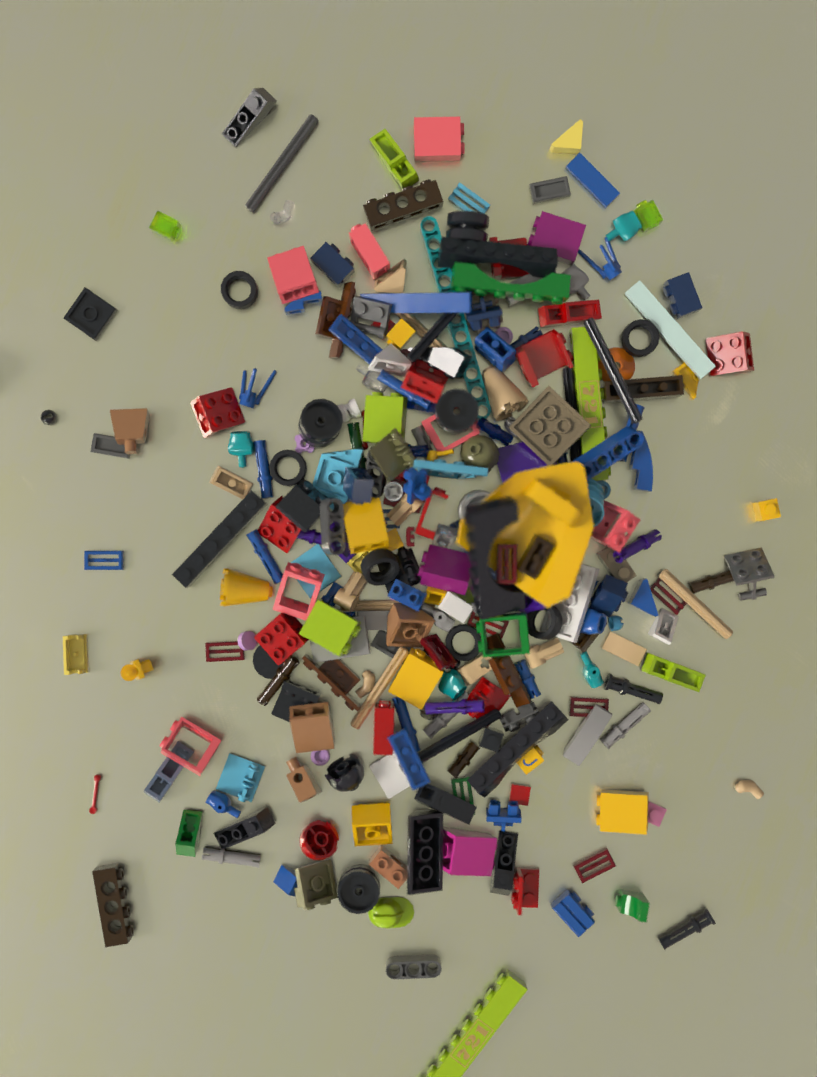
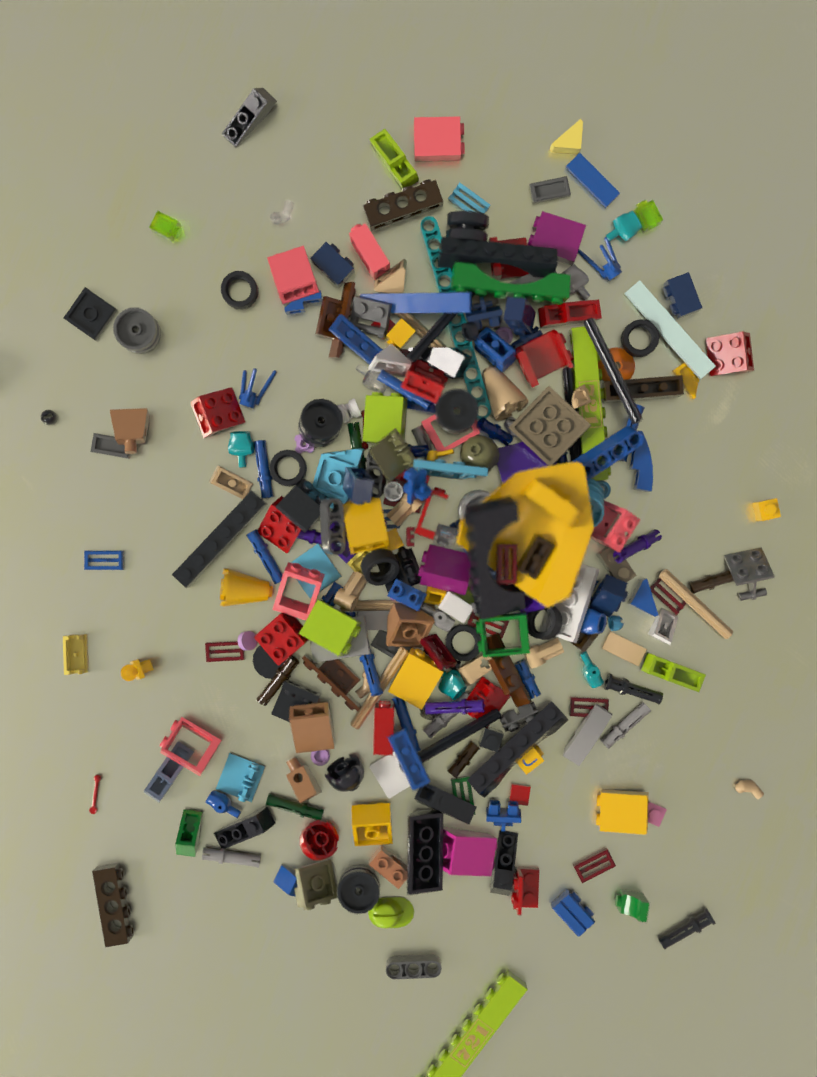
dark grey axle [245,114,318,212] -> none
none -> dark grey wheel [113,308,160,353]
none -> dark green pin [266,793,324,820]
none -> blue pin [359,649,383,697]
none -> black tile [461,321,478,342]
none -> dark blue brick [503,297,536,336]
none -> tan tile [572,384,592,409]

